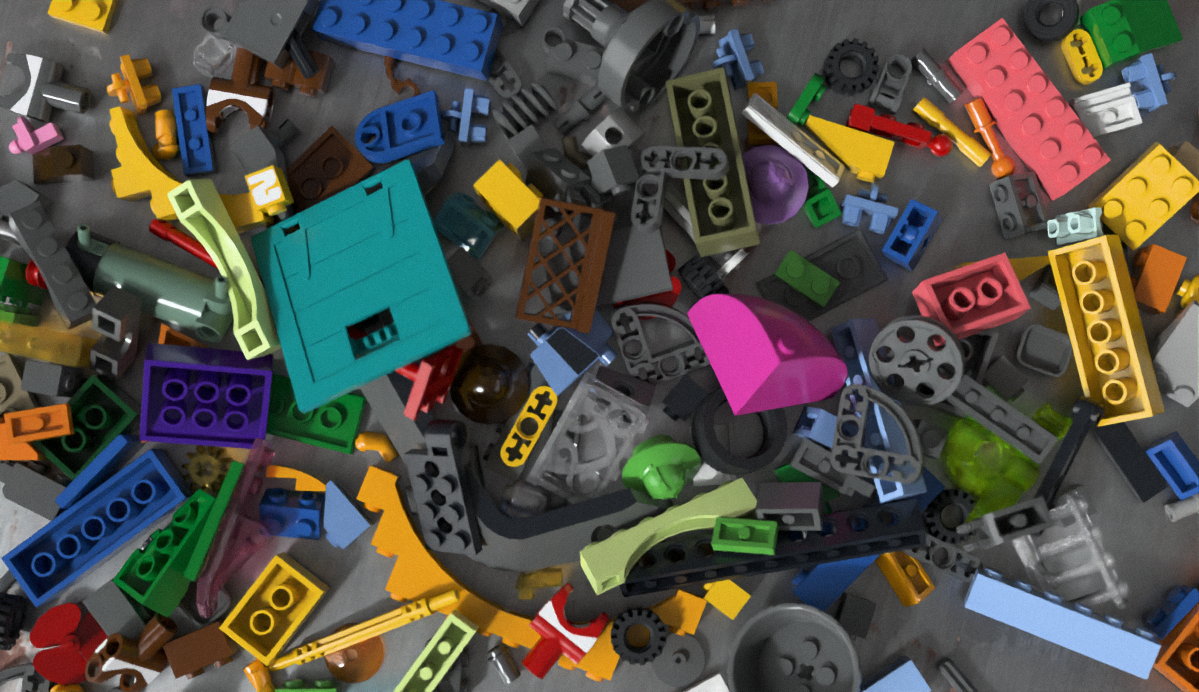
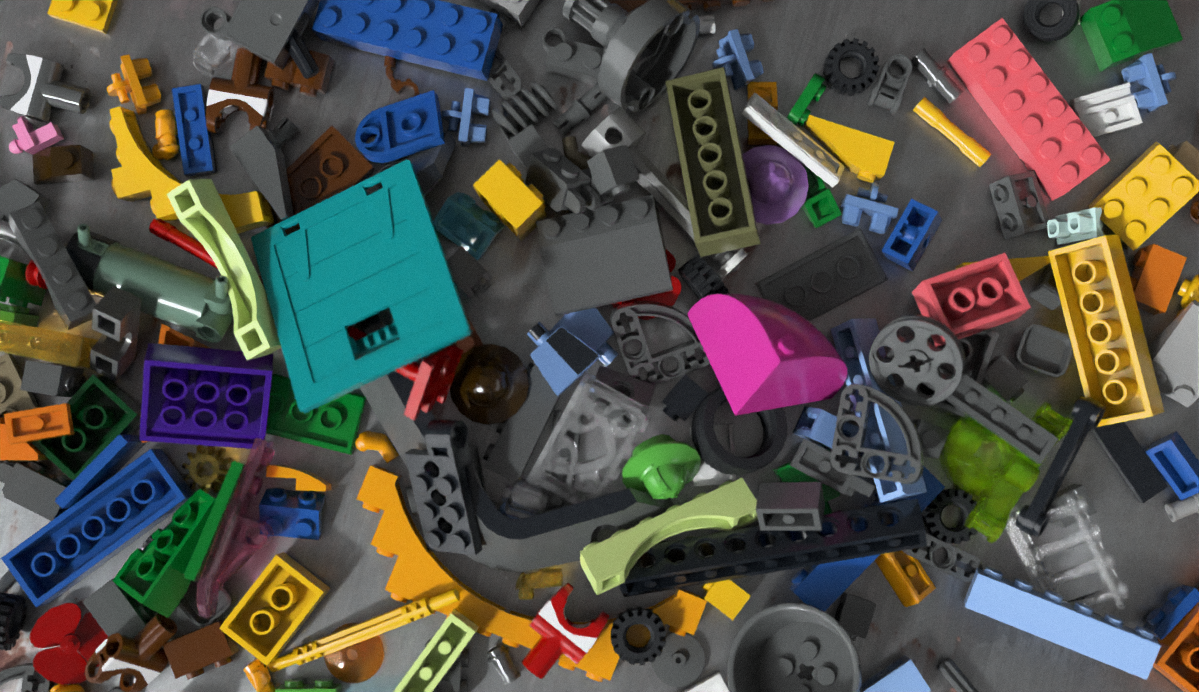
brick [245,165,294,216] -> none
medium blue slope [323,479,375,550] -> none
yellow beam [500,386,558,467] -> none
reddish brown fence [515,197,615,334] -> none
dark grey beam [631,146,730,234] -> none
bright green plate [711,517,779,555] -> none
bright green plate [773,250,841,308] -> none
red plate [845,104,953,157] -> none
dark grey hinge [956,496,1054,553] -> none
orange pin [964,97,1016,179] -> none
yellow beam [1061,29,1103,85] -> none

